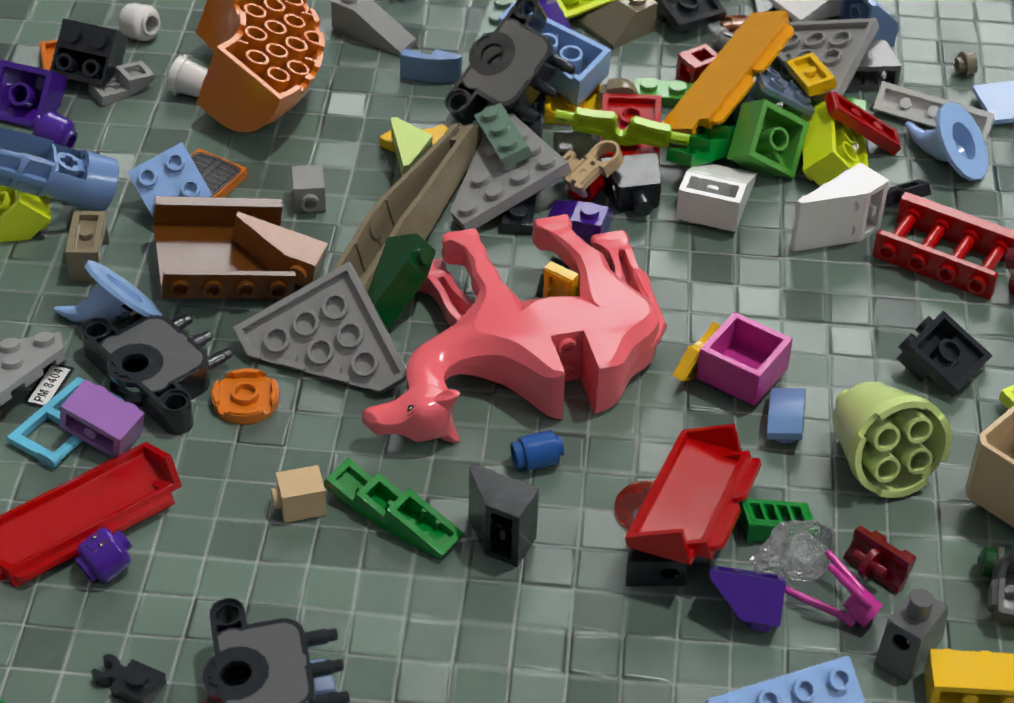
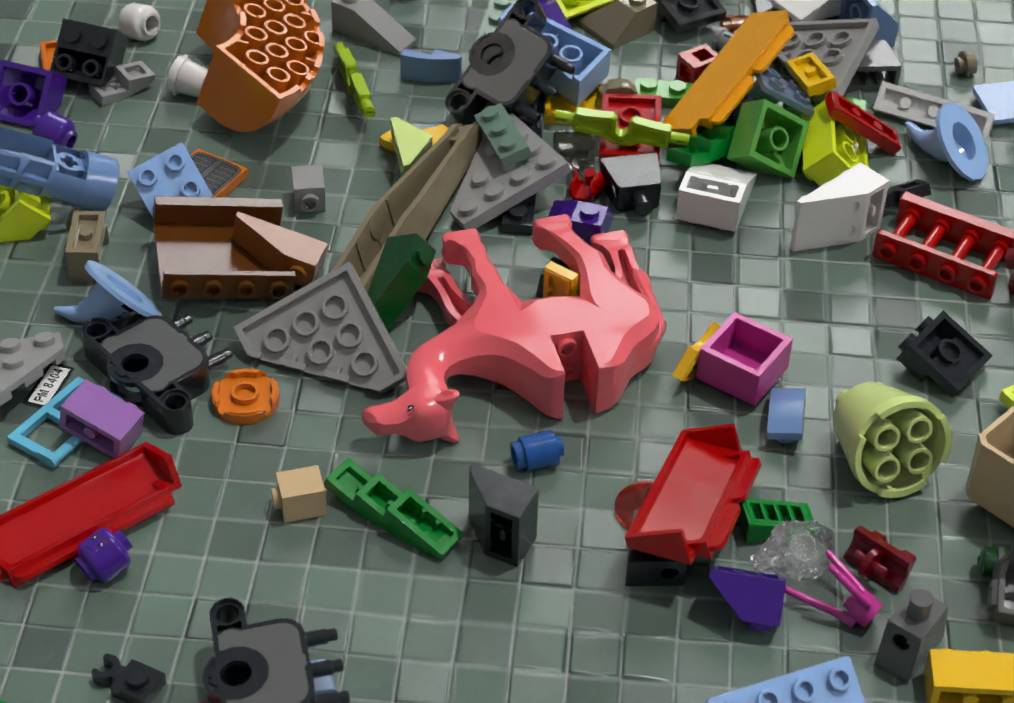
tan piece [563,140,624,198] -> none
none -> lime piece [333,42,376,118]

